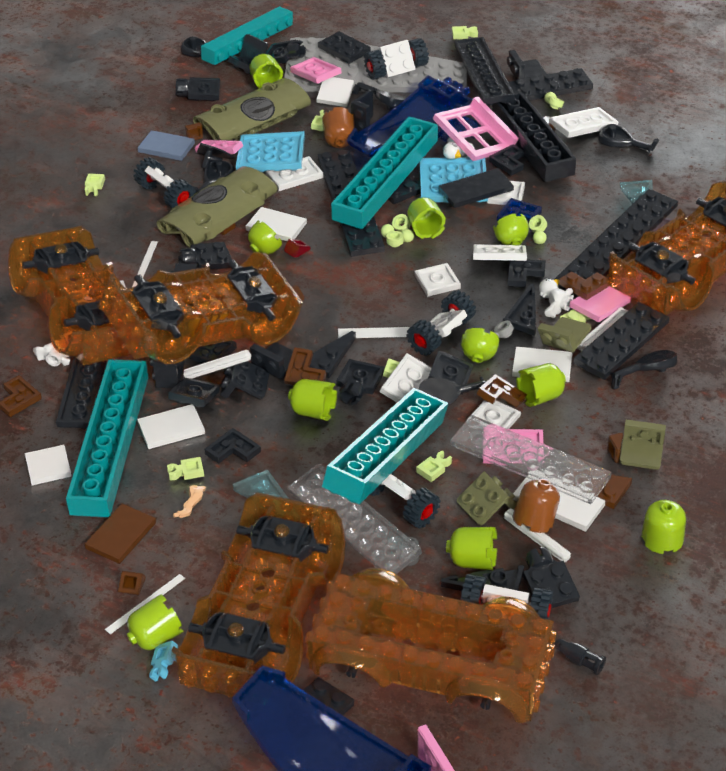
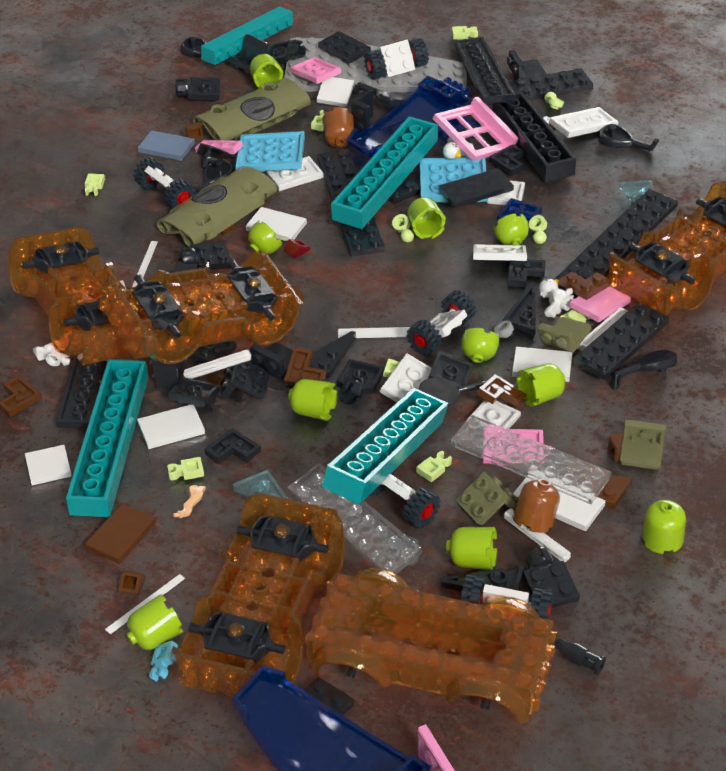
yellowish green plate [381,224,404,247] -> none
white tile [415,263,461,297] -> none

